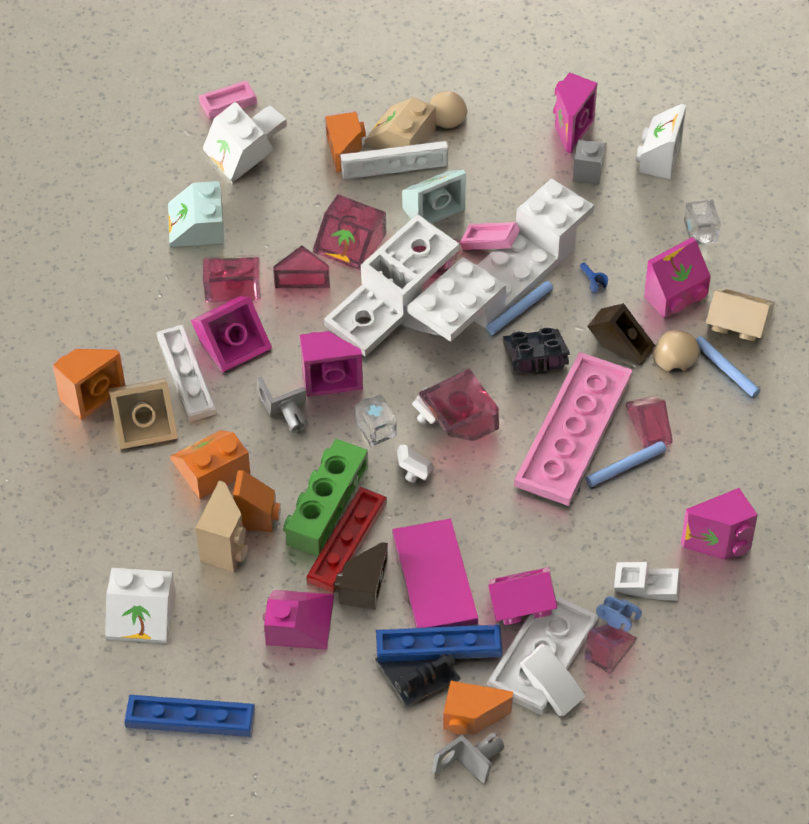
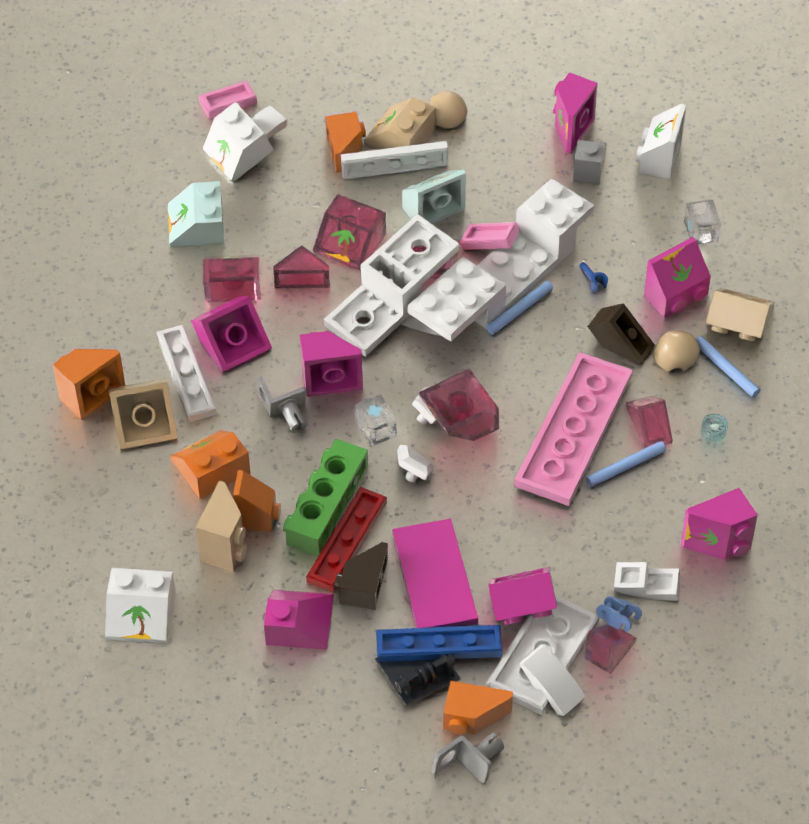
blue tile [124,695,255,737] -> none
black hinge [503,328,570,374] -> none
none -> clear light blue bush [701,413,728,442]

